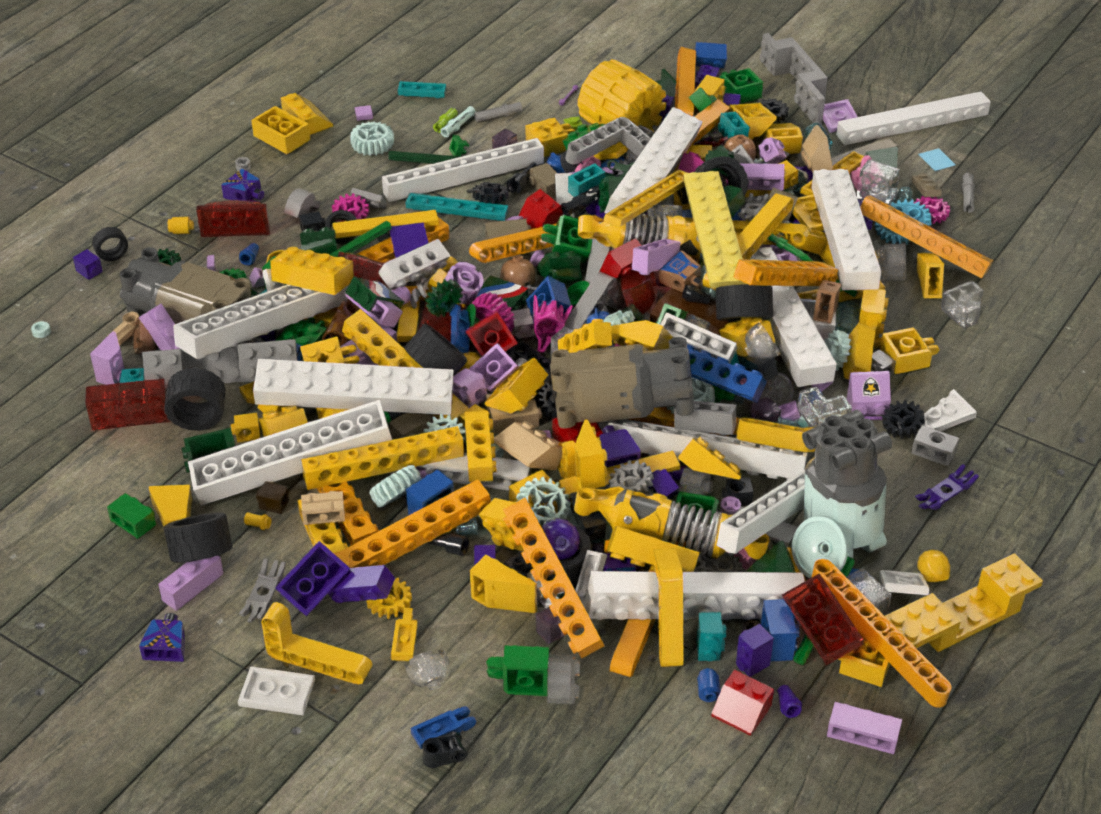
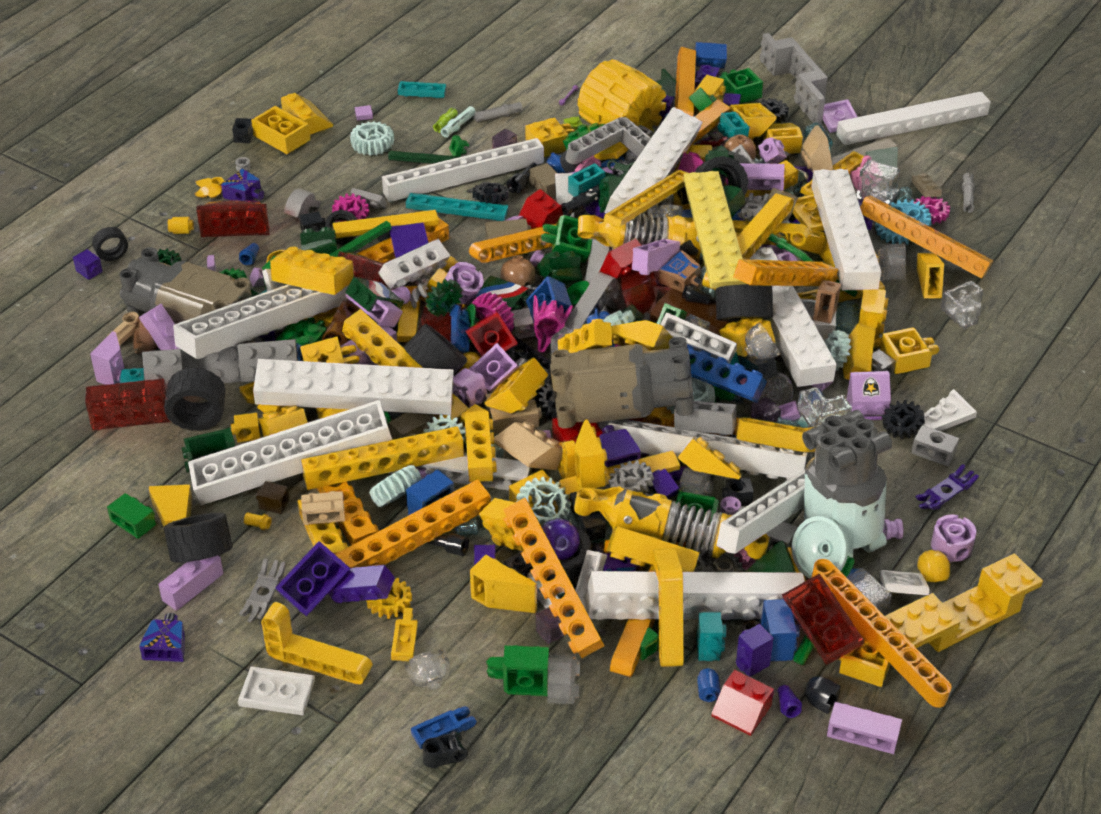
light aqua tile [31,321,51,338] -> none
medium azure sticker [918,148,955,171] -> none
none -> yellow plate [195,177,225,198]
none -> black brick [232,118,253,143]
none -> green slope [640,627,659,660]
none -> black brick [805,676,841,714]
none -> lavender wheel [883,519,903,540]
none -> lavender brick [931,514,976,563]

